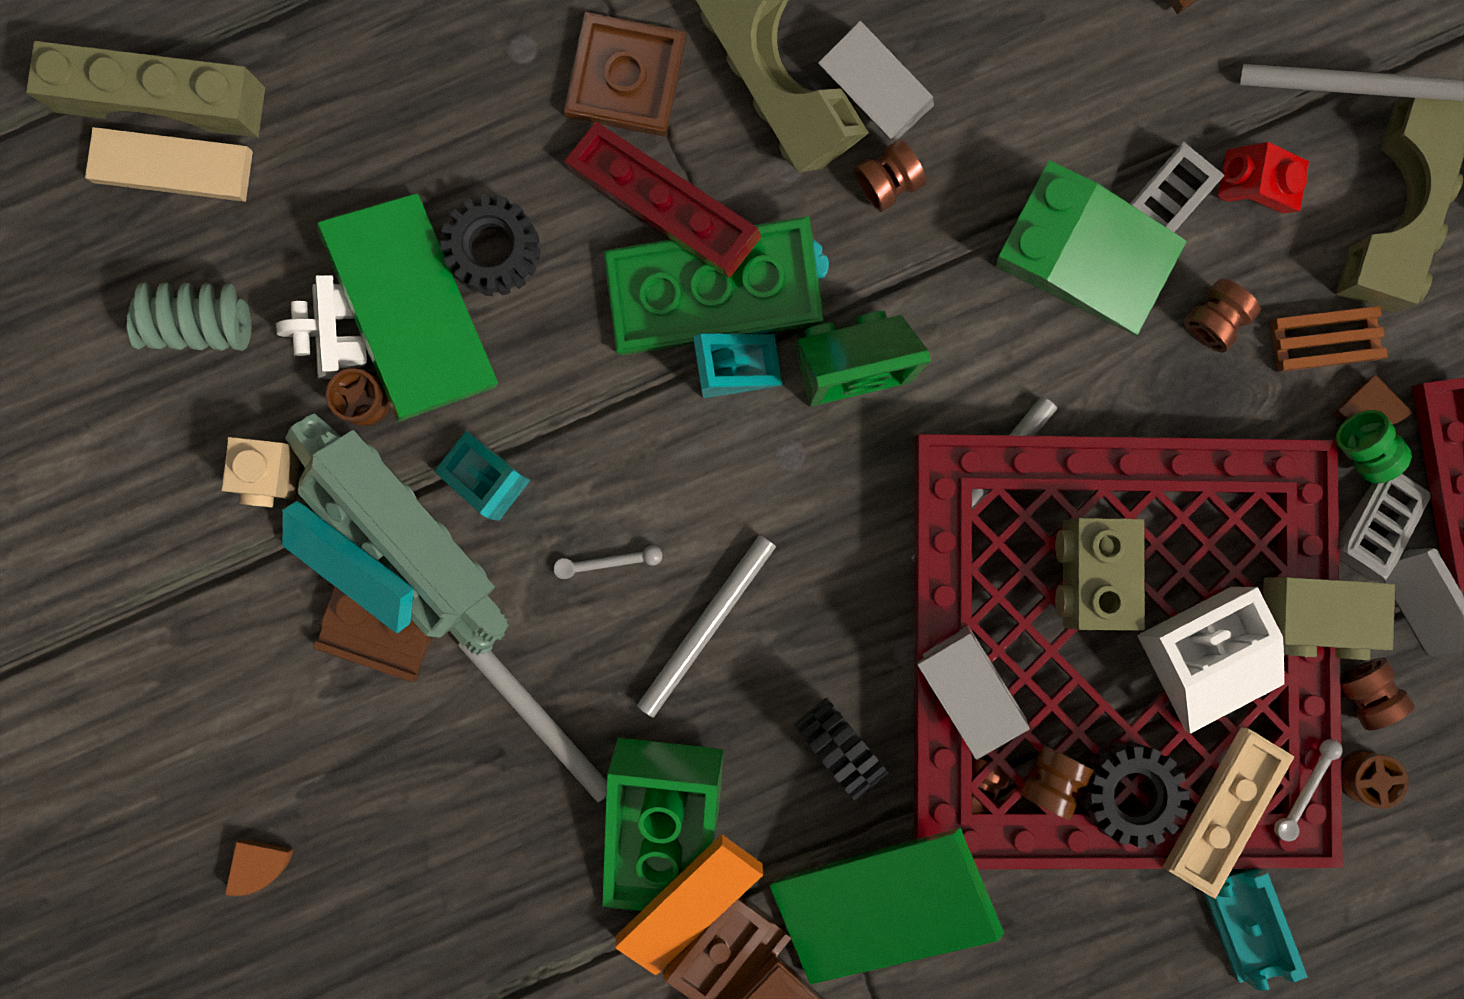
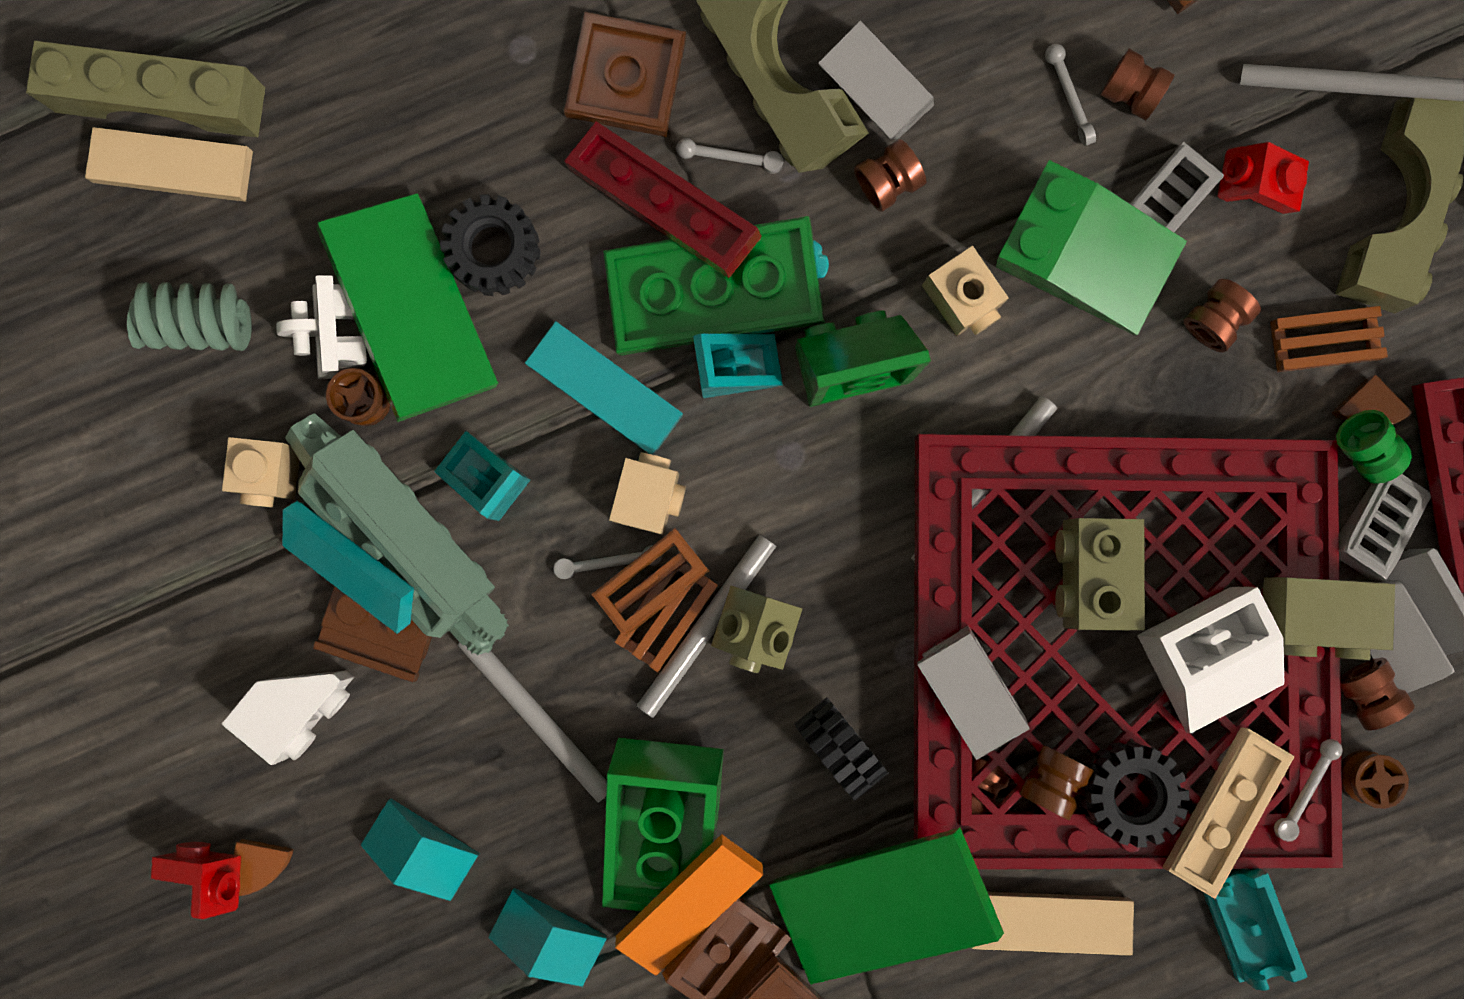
none -> red bracket [151,842,241,919]
none -> white slope [222,670,354,765]
none -> teal slope [361,798,480,901]
none -> teal slope [488,888,608,987]
none -> teal tile [525,322,683,455]
none -> dark orange tile [592,528,709,637]
none -> tan brick [609,452,686,535]
none -> dark orange tile [615,555,718,672]
none -> light grey hinge [676,138,783,174]
none -> olive brick [711,585,802,673]
none -> tan brick [922,246,1009,336]
none -> tan tile [972,892,1134,955]
none -> light grey hinge [1045,44,1096,146]
none -> copper wheel [1100,48,1175,121]
none -> light grey slope [1370,580,1455,693]

